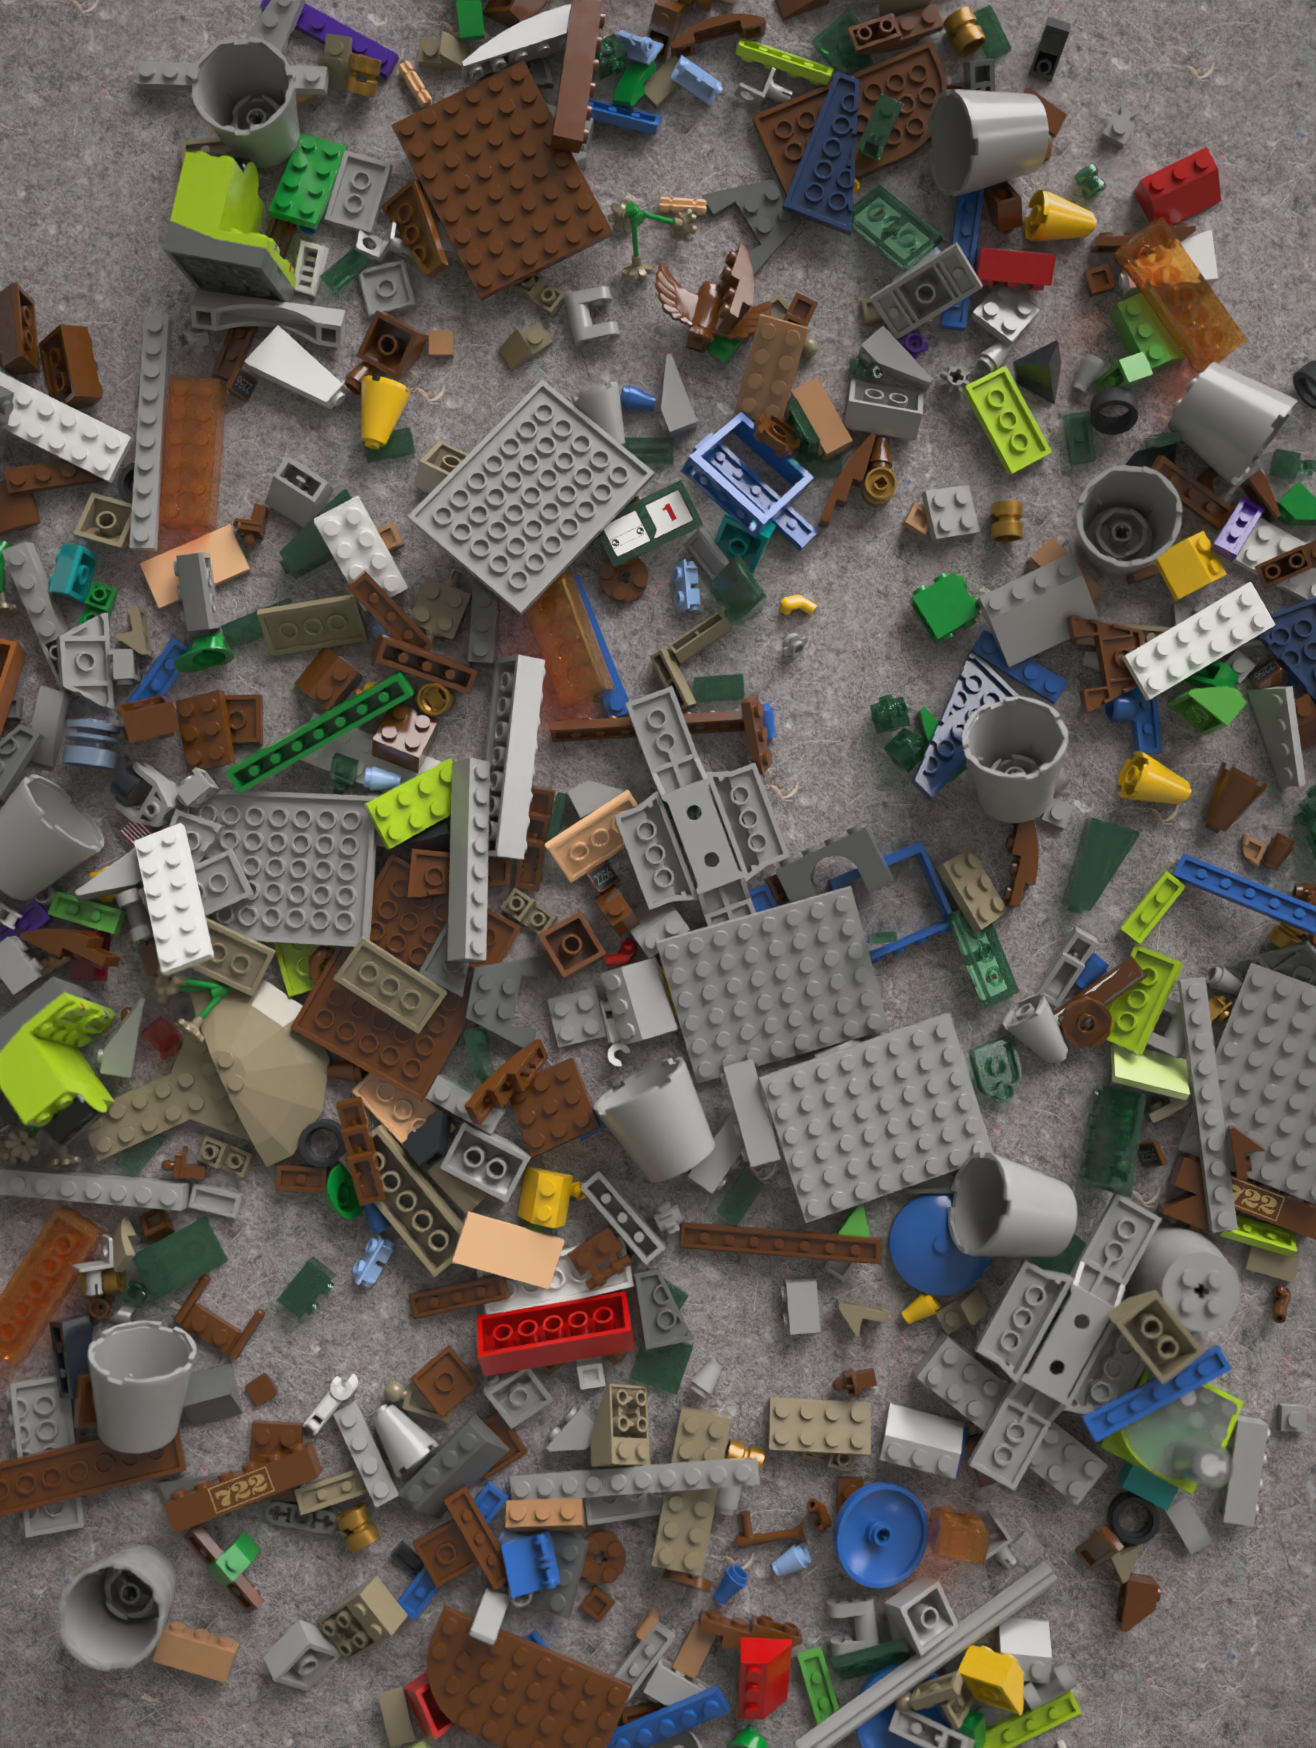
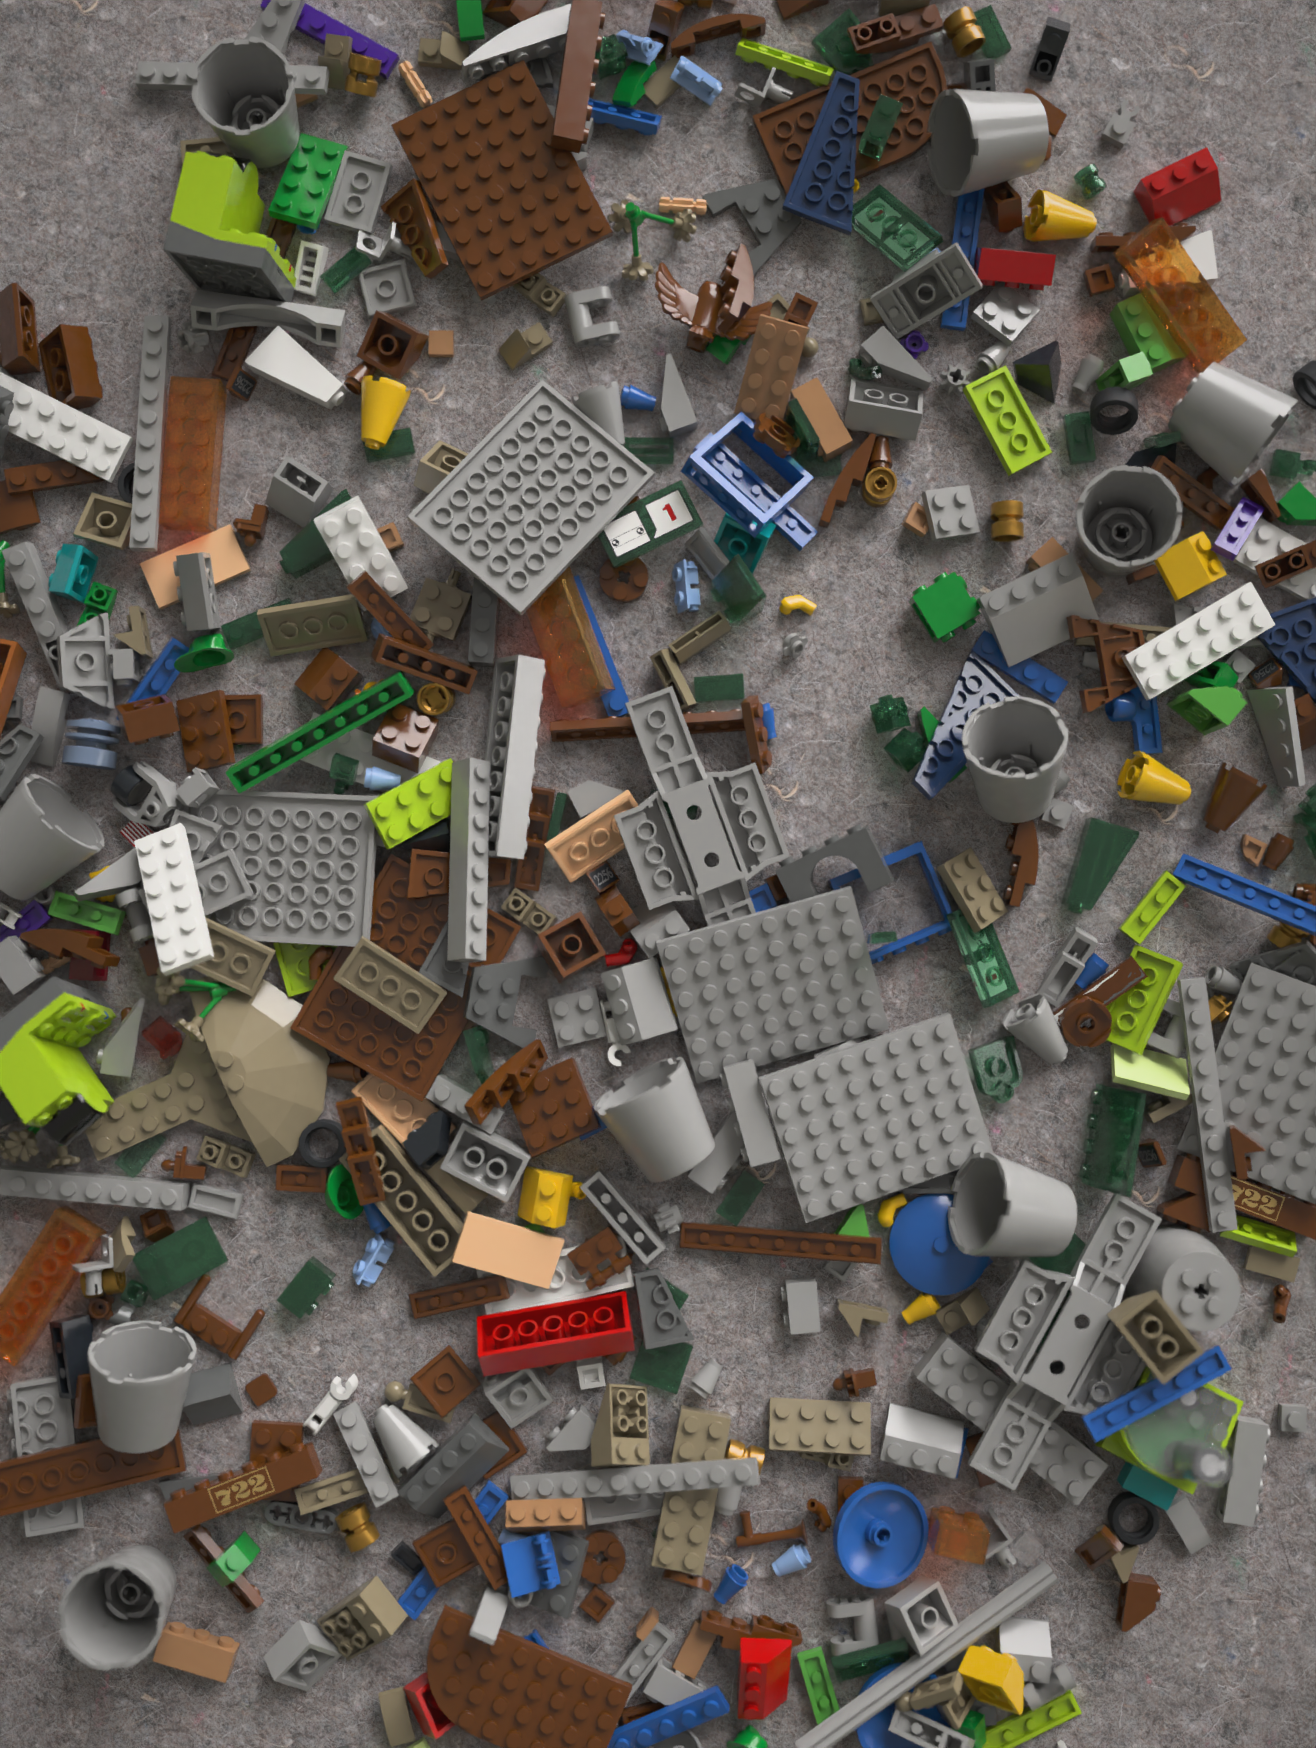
none -> yellow arm [877,1193,907,1228]

